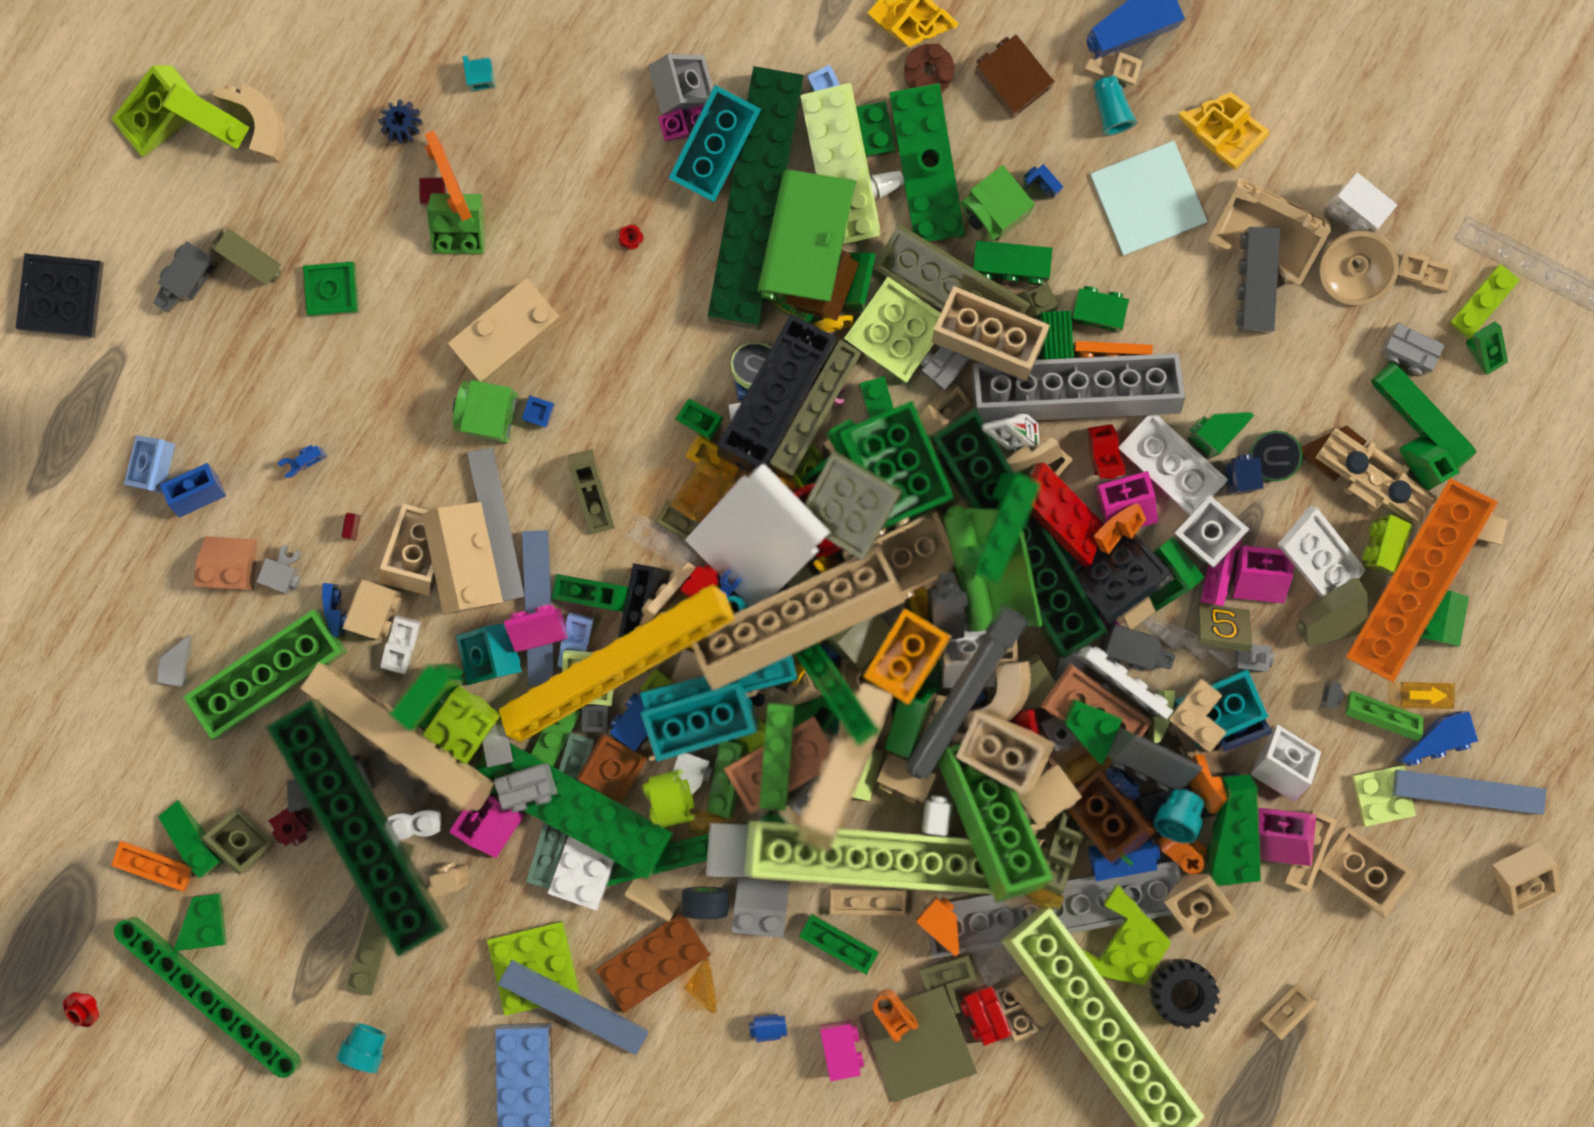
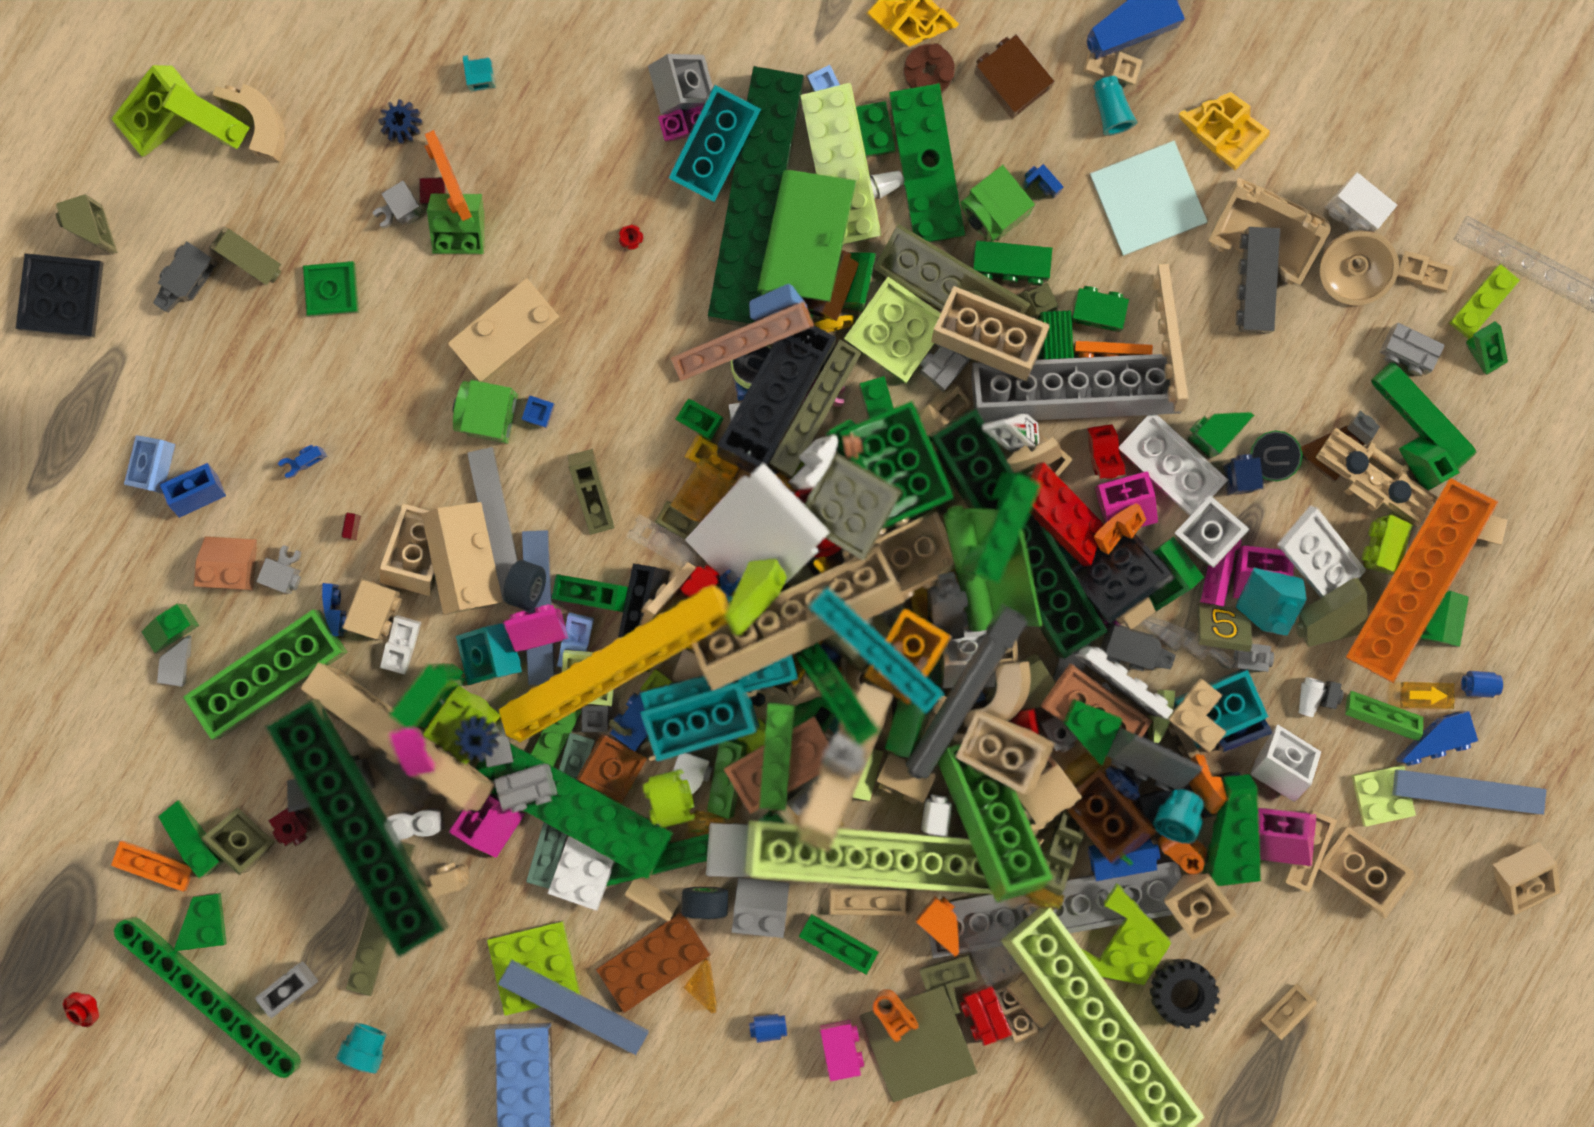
none -> olive slope [56,194,117,254]
none -> green slope [141,604,199,653]
none -> light grey brick [255,961,319,1018]
none -> light grey brick [373,181,423,229]
none -> dark pink slope [390,728,435,777]
none -> dark blue gear [455,716,500,761]
none -> black wheel [503,560,546,611]
none -> olive leg [609,719,632,736]
none -> nougat plate [671,302,814,382]
none -> lime slope [725,559,787,635]
none -> medium blue slope [749,284,807,321]
none -> white slope [788,435,838,490]
none -> teal plate [808,586,944,713]
none -> light grey brick [822,733,866,780]
none -> nougat plate [842,433,862,459]
none -> tan plate [1152,264,1188,412]
none -> teal slope [1236,568,1306,636]
none -> white cone [1298,677,1327,717]
none -> dark grey plate [1347,410,1380,445]
none -> blue brick [1461,671,1503,698]

